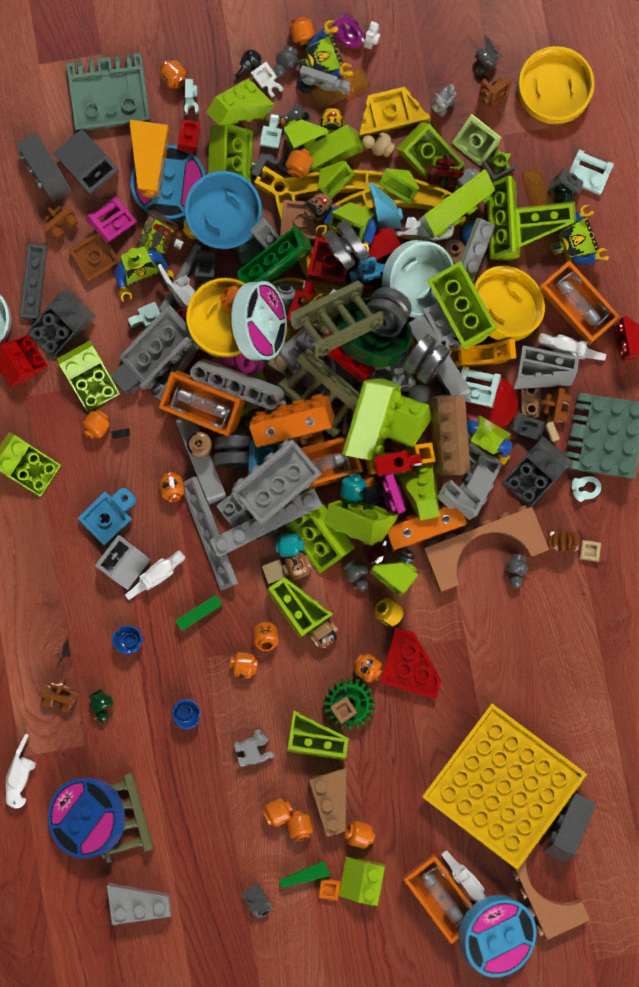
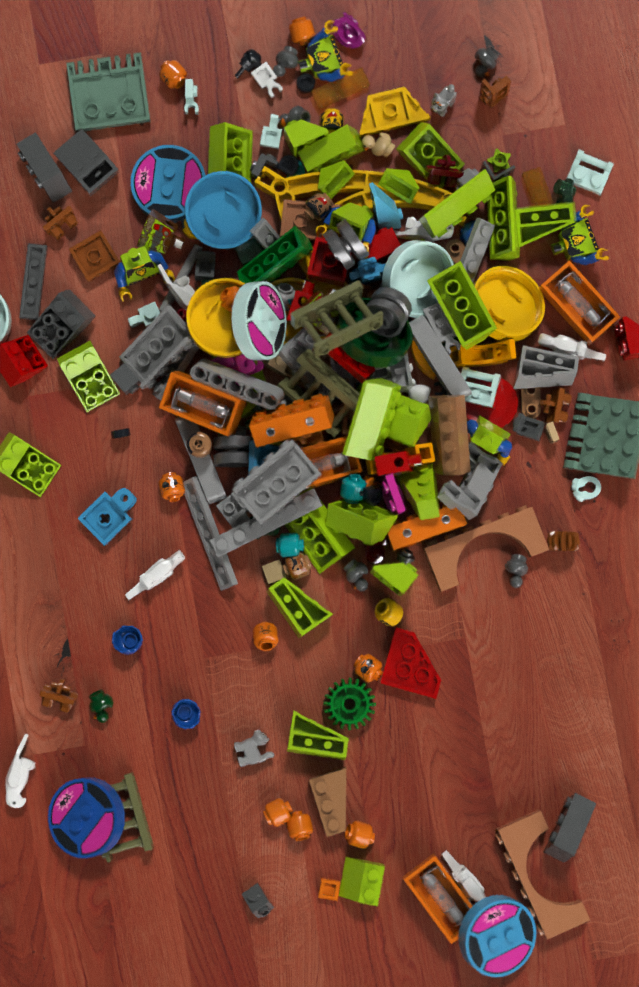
orange head [81,410,110,439] -> none
dark pink plate [86,197,137,244] -> none
light grey slope [95,535,151,590] -> none
light grey wedge [107,883,173,925] -> none
light orange slope [130,120,170,198] -> none
green piece [175,595,223,631] -> none
red plate [177,119,201,153] -> none
lime wedge [206,78,275,126] -> none
orange head [229,652,258,679] -> none
green piece [279,860,331,888] -> none
orange head [285,148,313,178] -> none
light grey plate [300,65,351,94] -> none
medium nougat head [309,620,338,648] -> none
medium nougat plate [330,696,357,723] -> none
white plate [364,21,381,50] -> none
flat silver wheel [403,334,451,384] -> none
yellow plate [422,704,587,870] -> none
yellowish green slope [452,114,502,166] -> none
dark grey slope [502,437,572,507] -> none
yellow brick [517,46,594,124] -> none
dark grey bracket [547,168,584,194] -> none
tan tile [579,540,601,562] -> none

